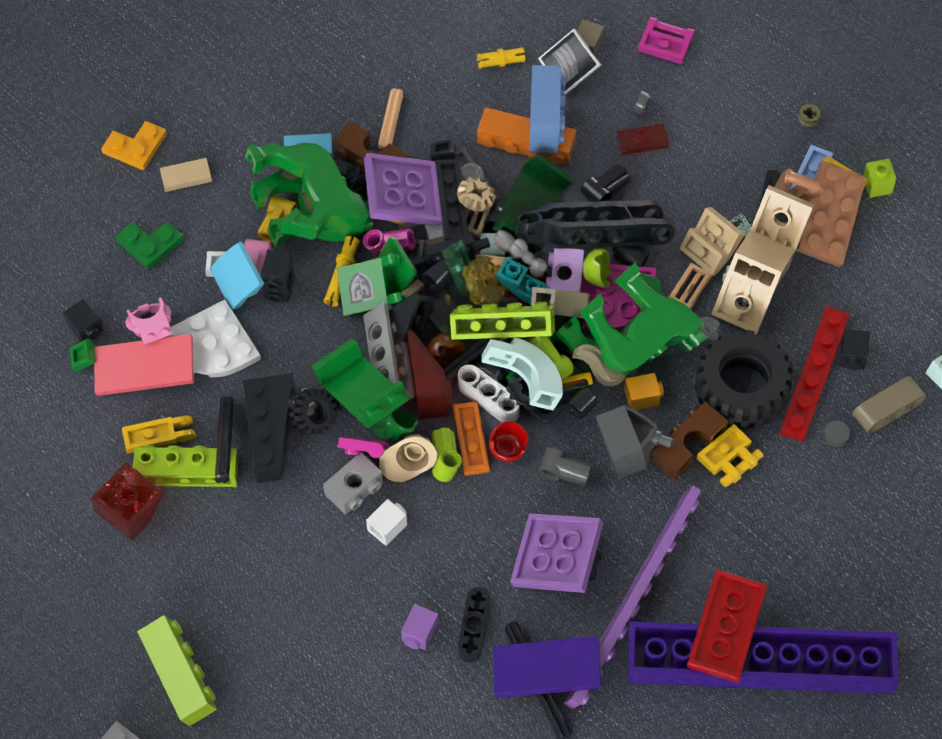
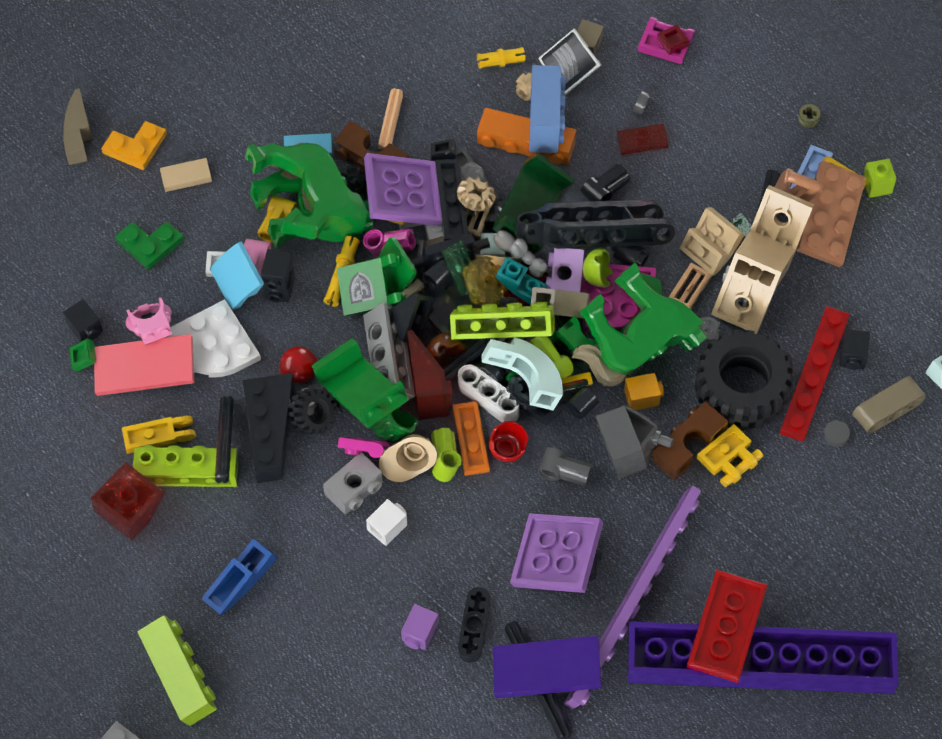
none -> dark tan slope [63,88,92,165]
none -> blue slope [201,539,278,615]
none -> red hair [279,346,317,383]
none -> tan gear [516,73,532,101]
none -> dark red tile [657,25,690,55]

